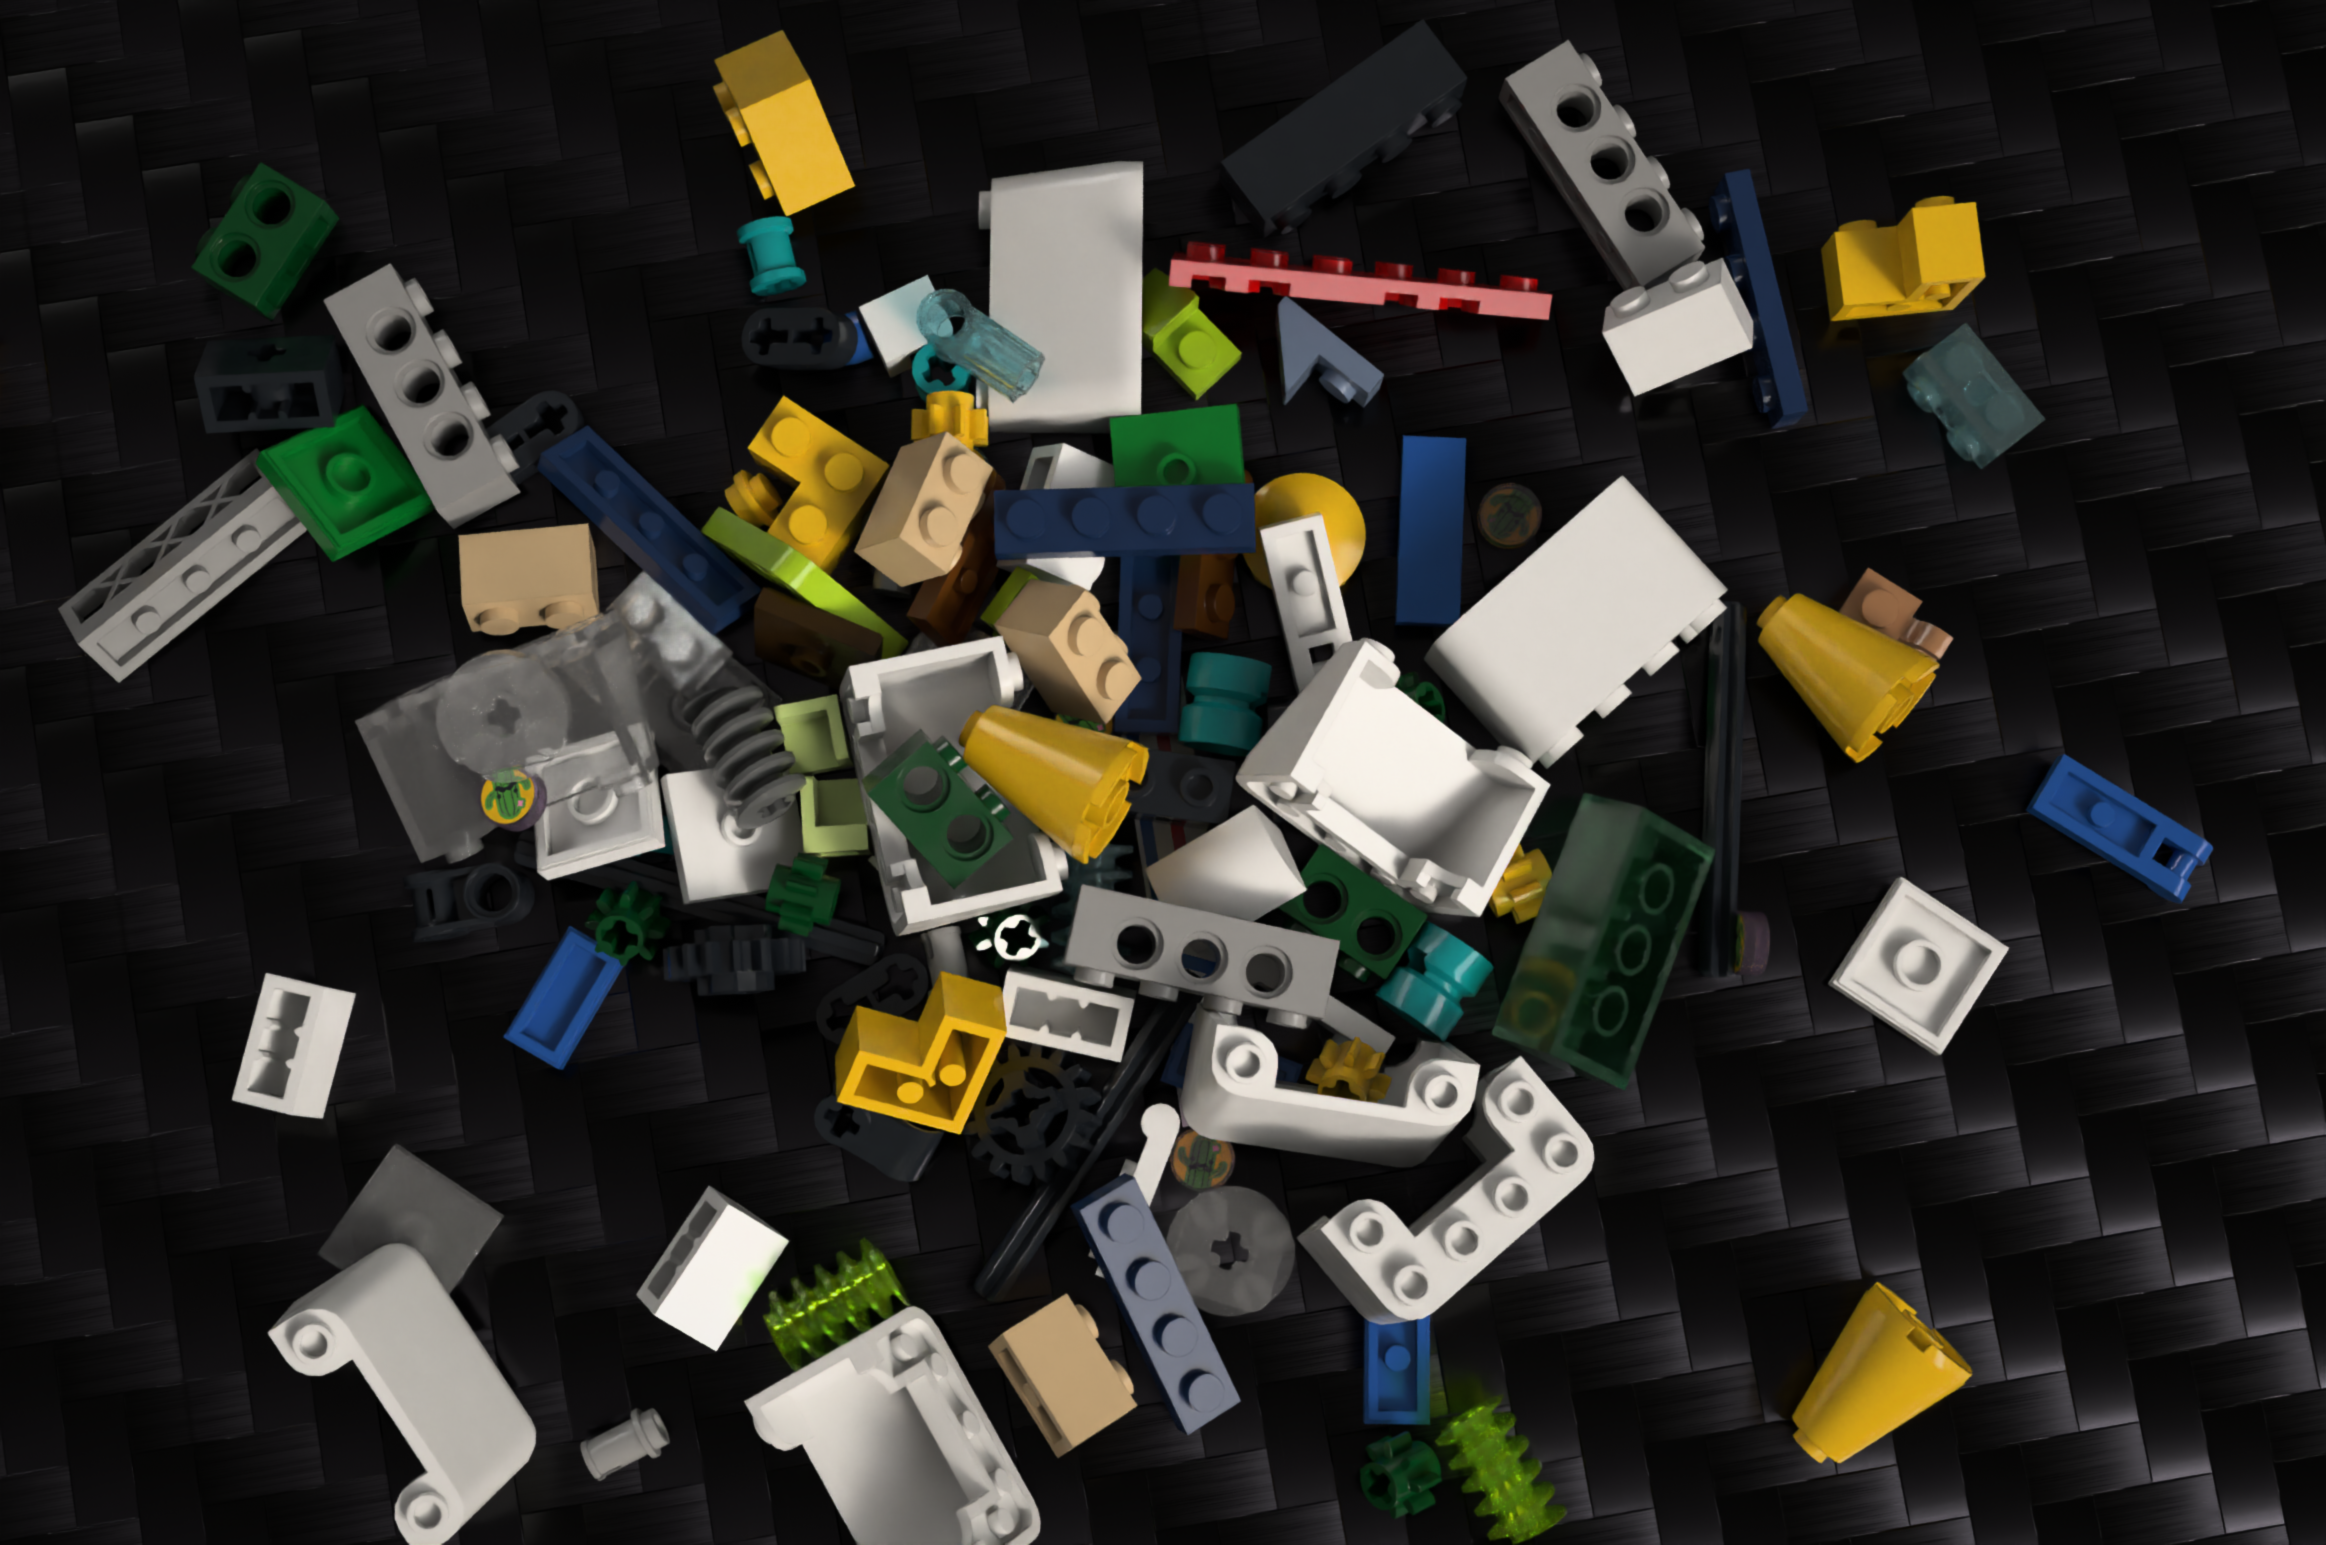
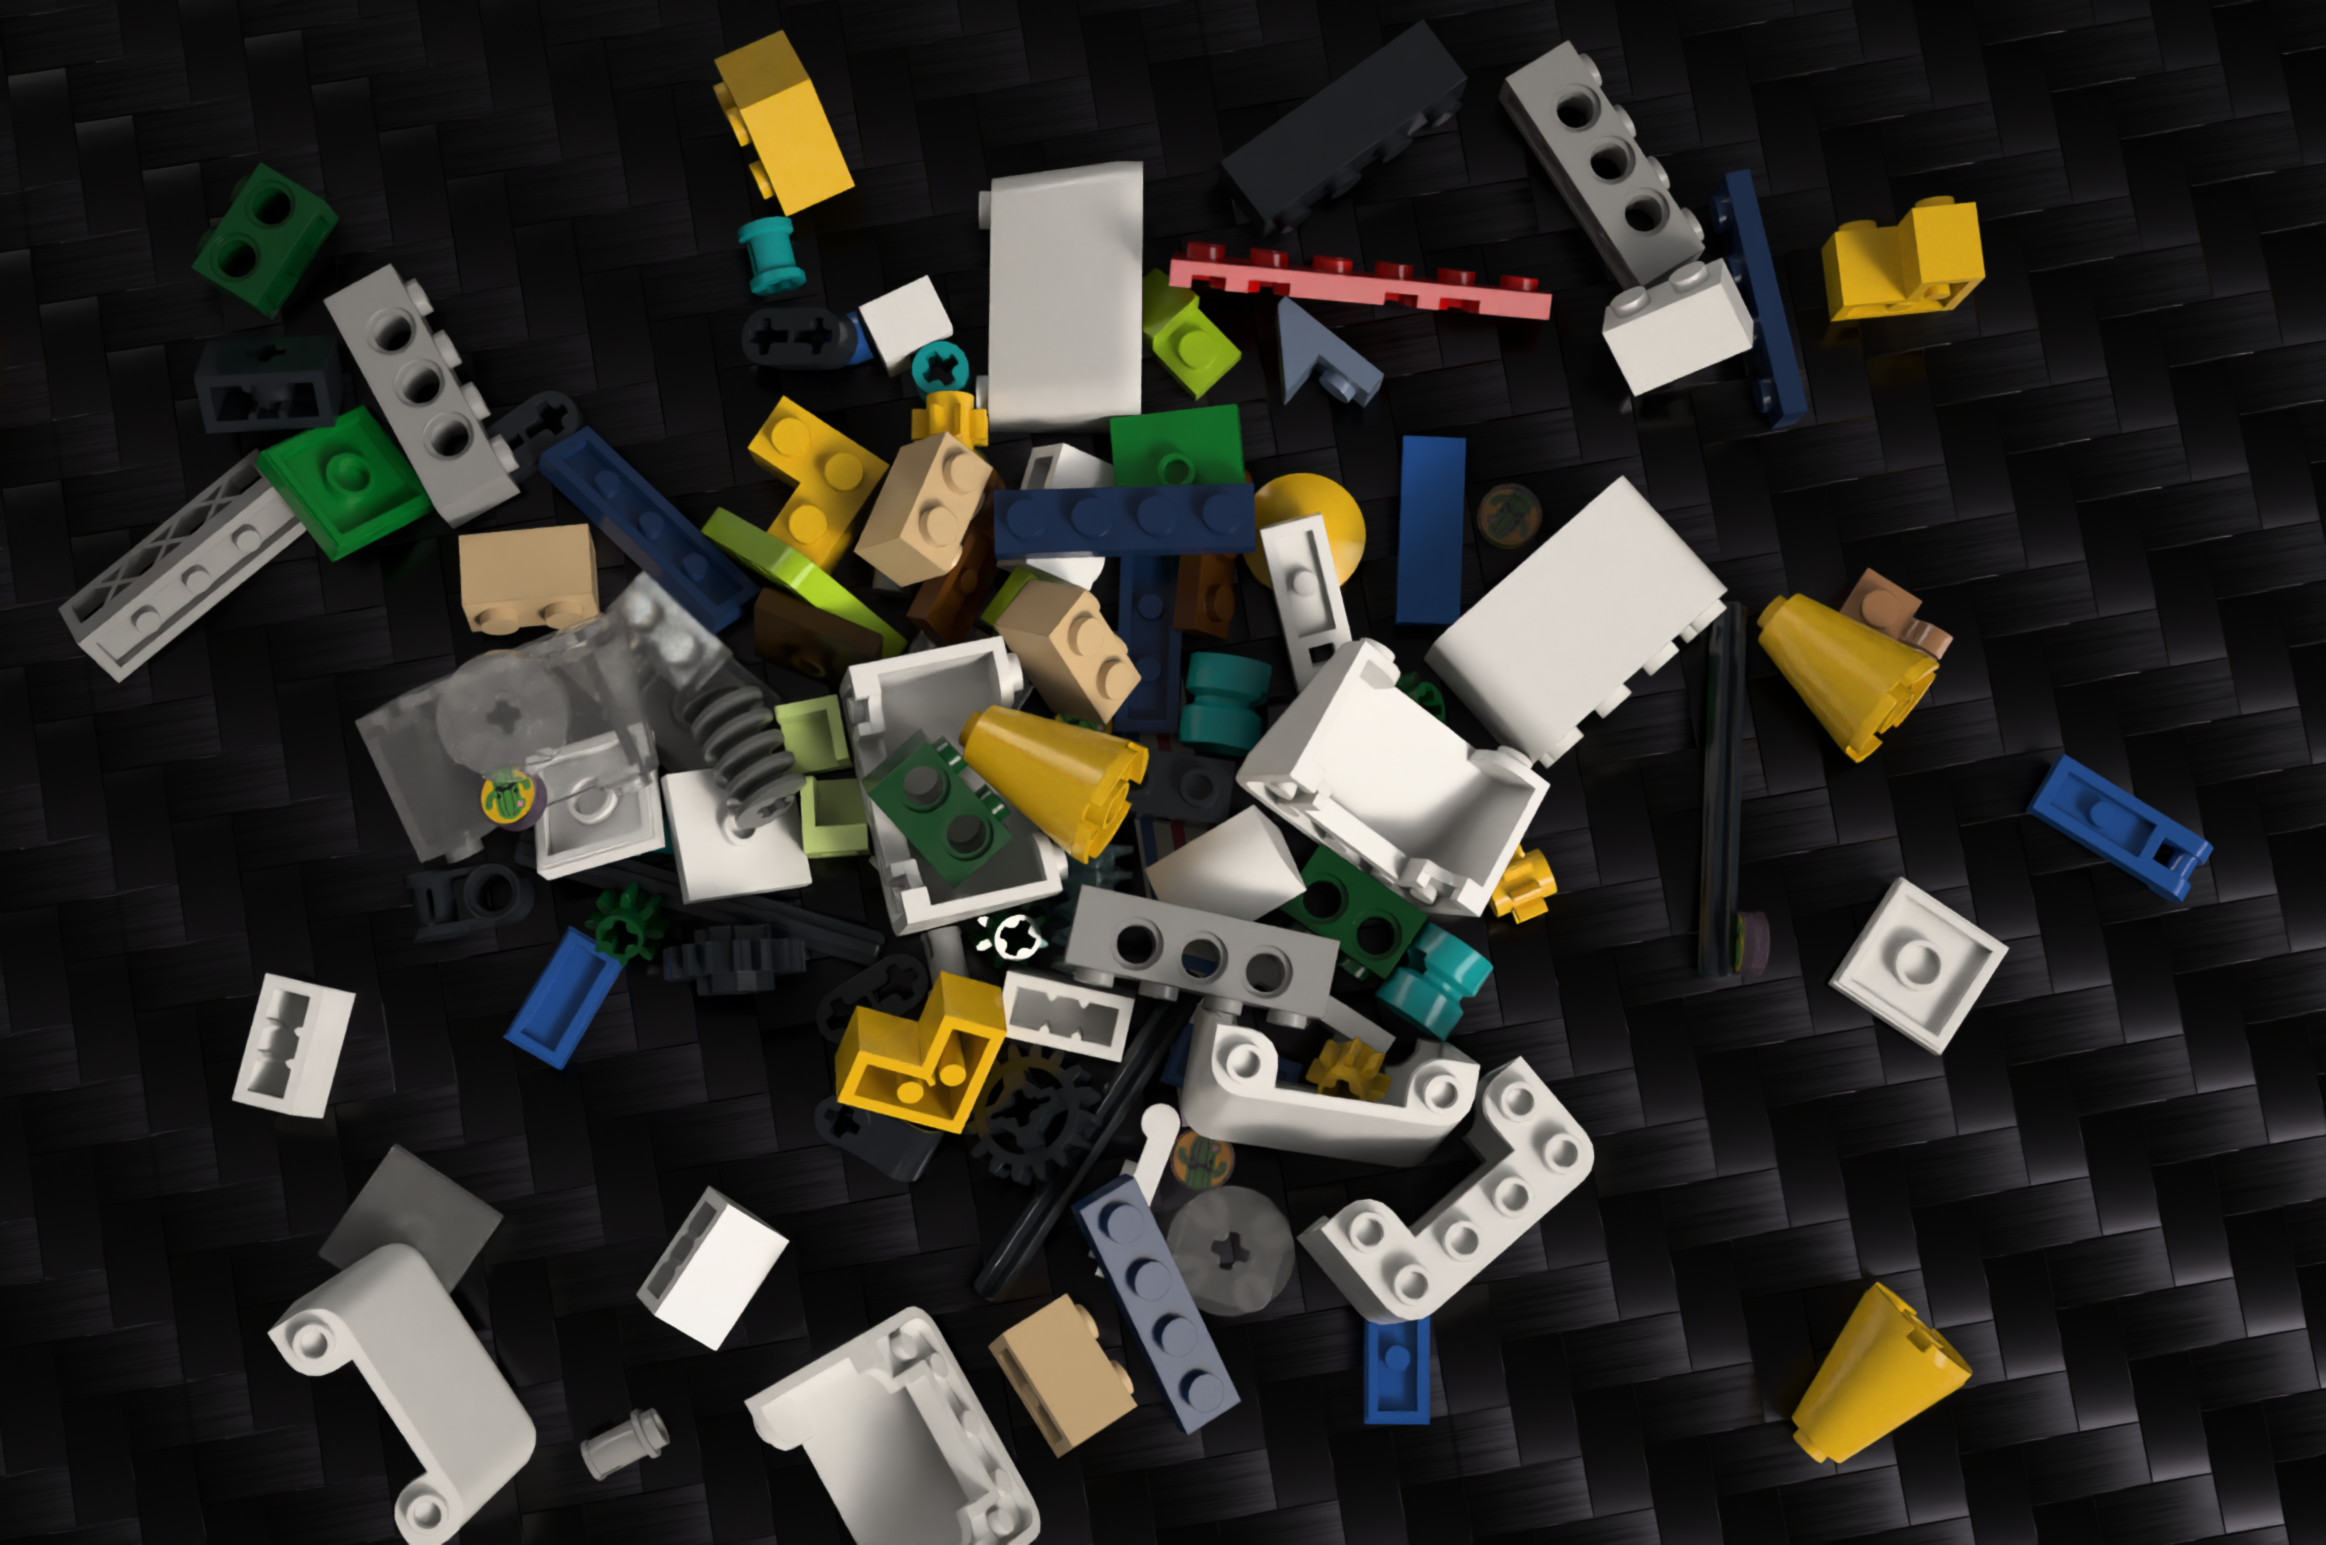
yellow plate [725,470,782,528] -> none
clear neon green piece [764,1237,911,1371] -> none
dark green gear [765,852,841,937] -> none
clear light blue piece [916,289,1045,403] -> none
dark green gear [1360,1431,1442,1519] -> none
clear neon green piece [1435,1394,1568,1544] -> none
clear green brick [1491,793,1716,1090] -> none
clear light blue bracket [1902,323,2045,469] -> none

